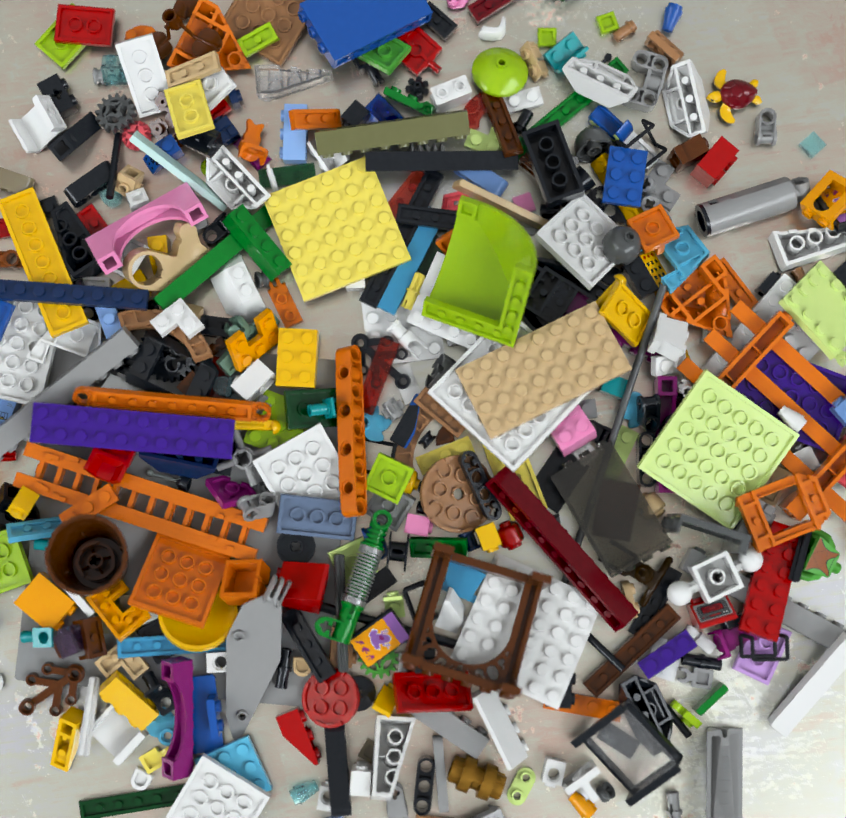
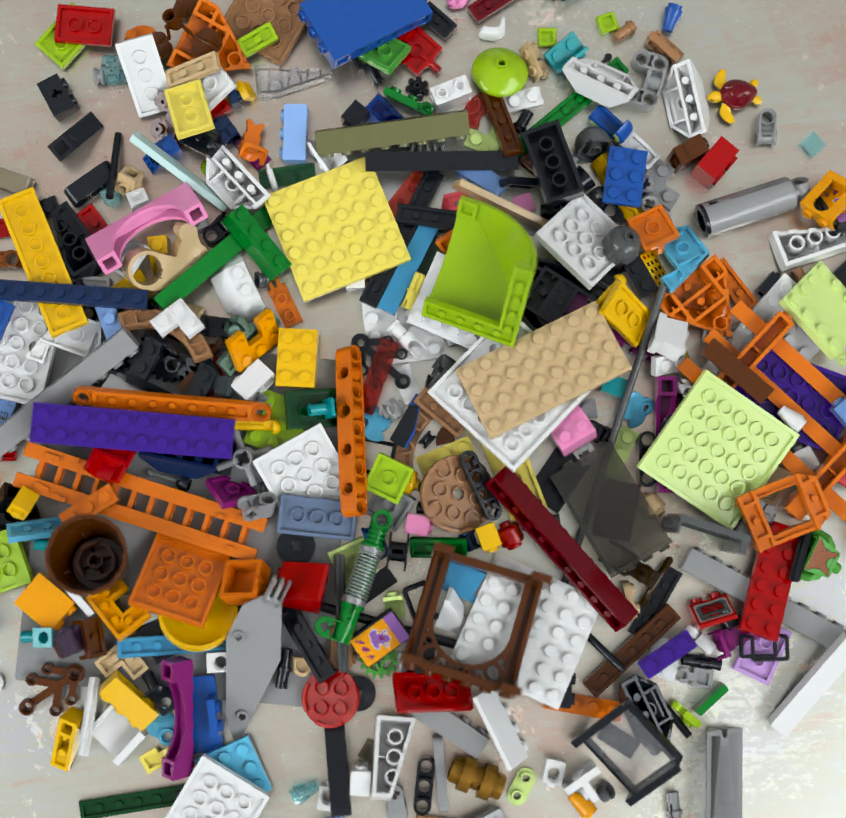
white panel [9,95,67,153] -> none
dark grey gear [95,93,137,134] -> none
coral gear [122,120,152,151] -> none
white tile [131,766,155,790] -> none
red slope [276,707,322,766] -> none
orange plate [289,109,342,130] -> none
yellow slope [372,682,395,718] -> none
black piece [615,119,667,168] -> none
black piece [636,394,661,433] -> none
white brick [667,547,763,606] -> none
none -> yellow tile [236,80,257,102]
none -> black tile [499,176,539,190]
none -> reddish brown tile [700,338,774,405]

